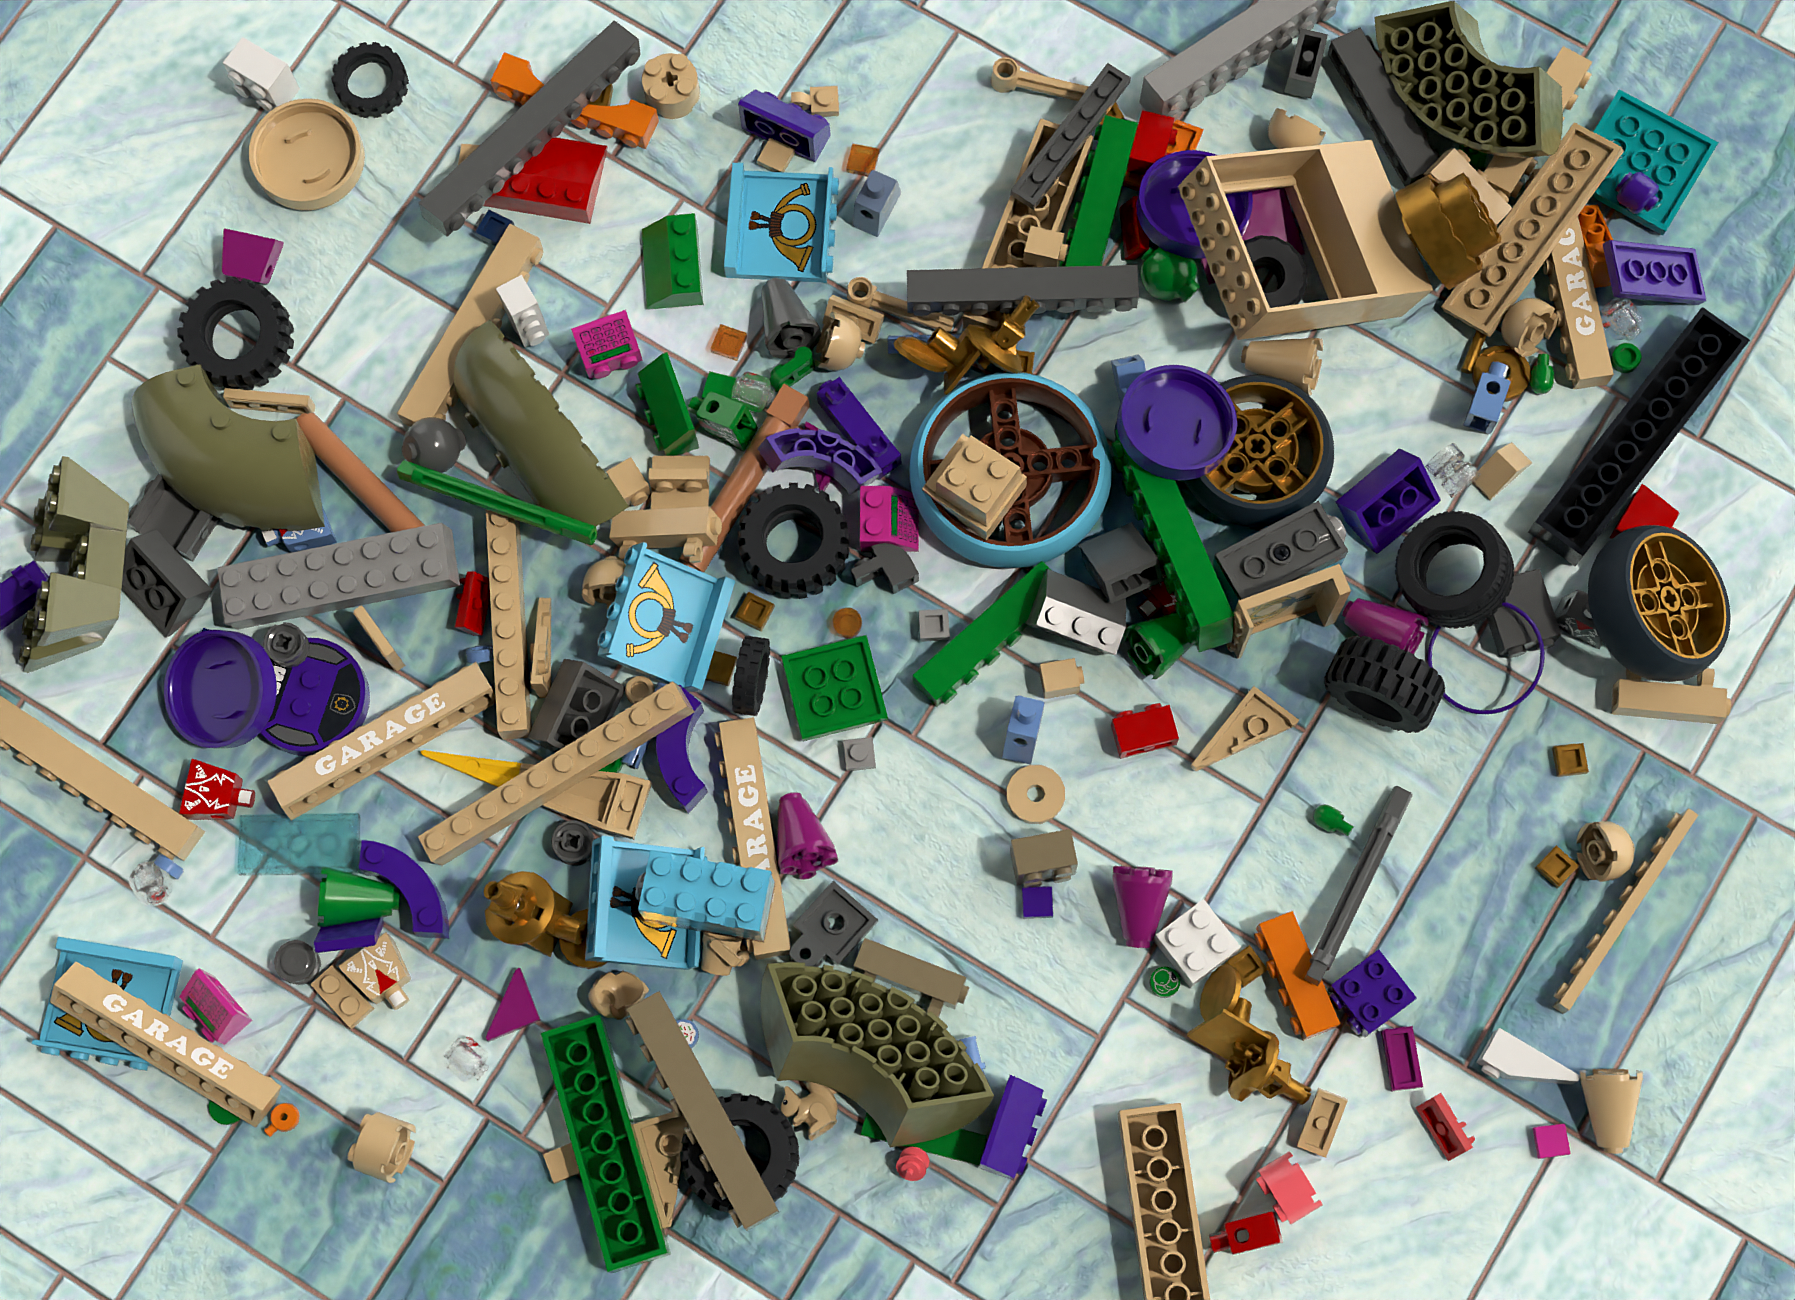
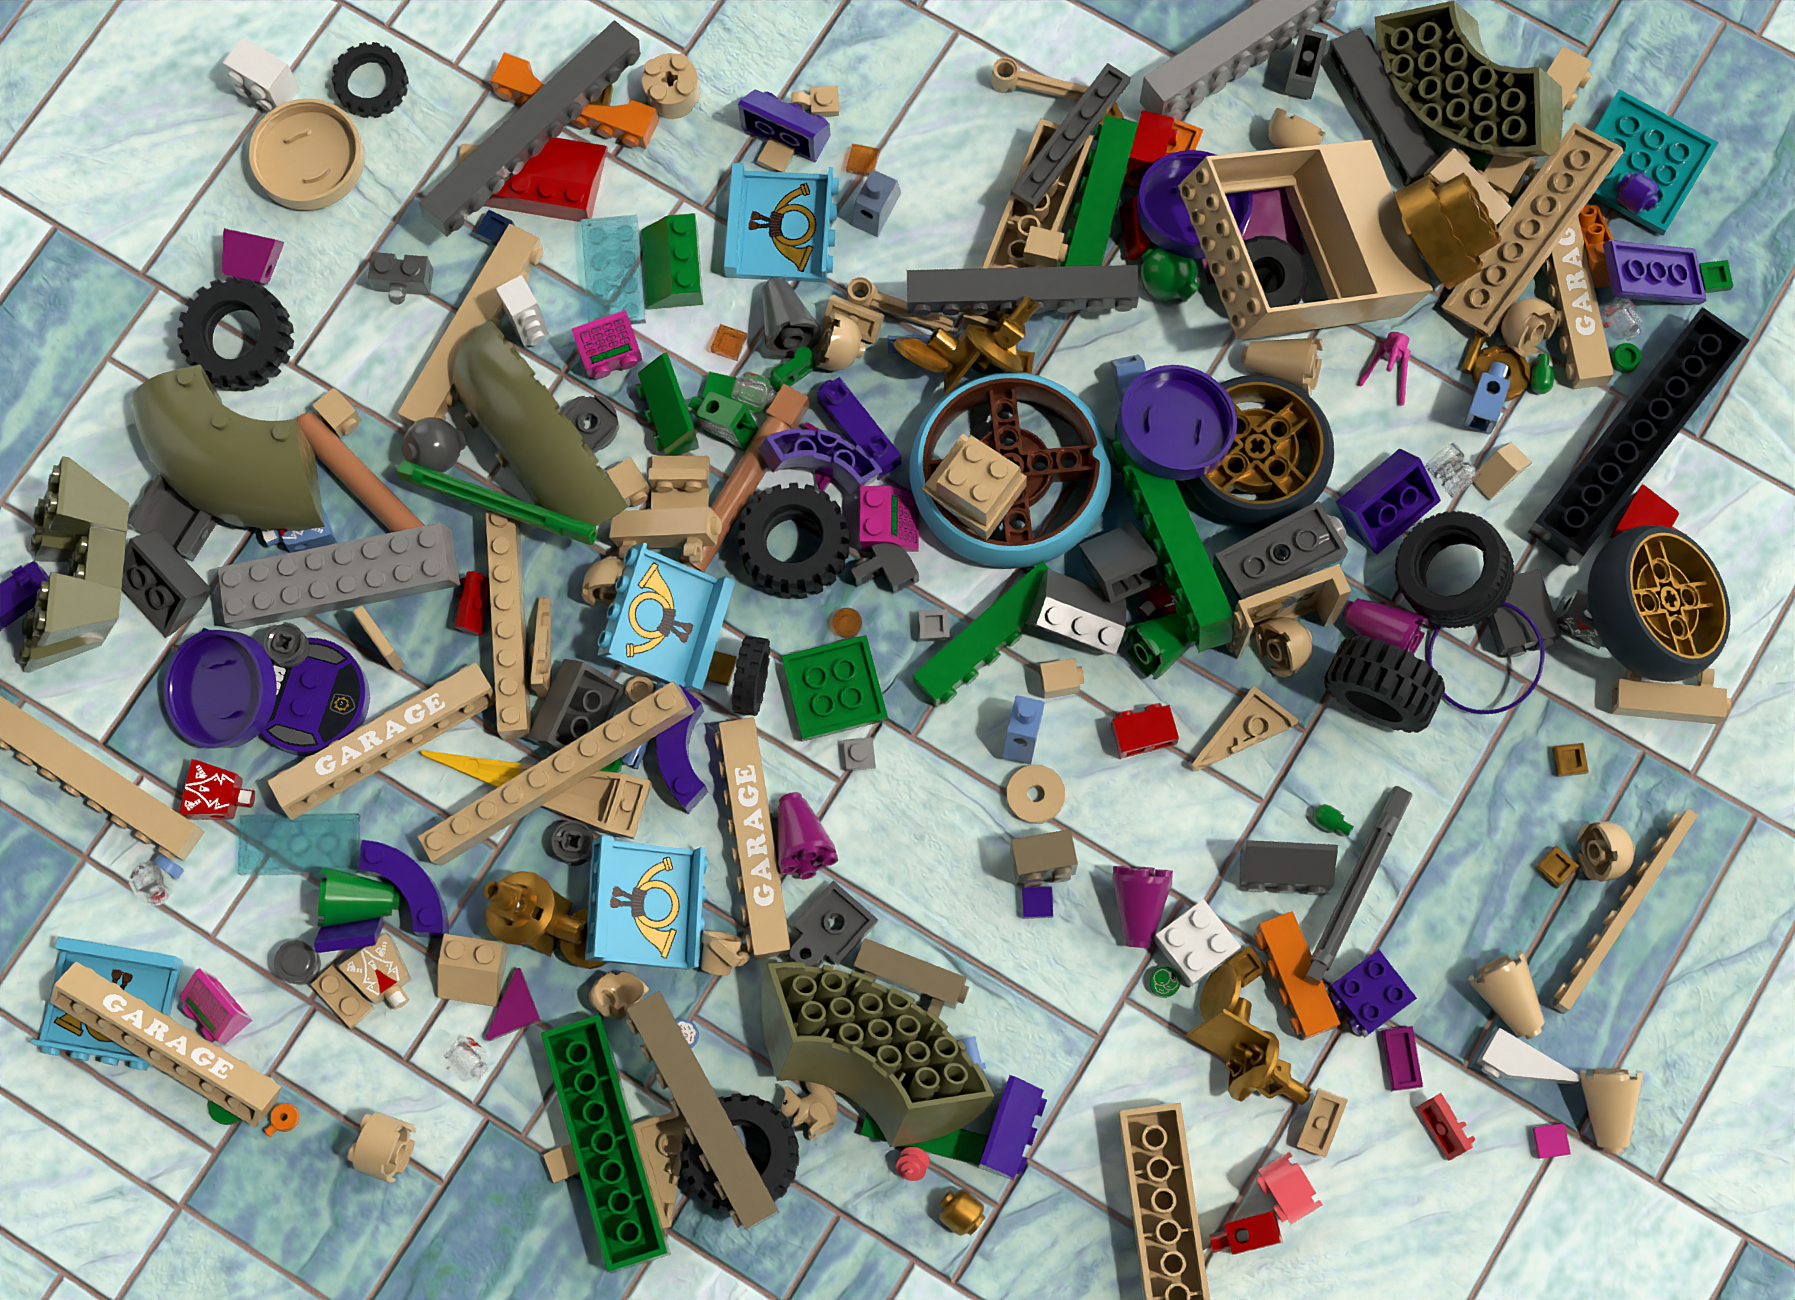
tan tile [223,388,315,414] -> none
medium blue tile [466,645,494,663] -> none
medium azure piece [635,850,775,943] -> none
pearl gold tile [735,592,775,632] -> none
none -> tan brick [312,387,362,438]
none -> dark grey piece [368,252,434,305]
none -> tan slope [438,934,509,1007]
none -> dark grey plate [563,395,620,453]
none -> clear light blue plate [581,214,646,325]
none -> pearl gold head [939,1189,986,1236]
none -> dark grey slope [1239,840,1338,895]
none -> tan cylinder [1256,617,1312,678]
none -> dark pink plant [1358,332,1411,406]
none -> tan cone [1468,950,1545,1039]
none -> green tile [1699,260,1734,293]

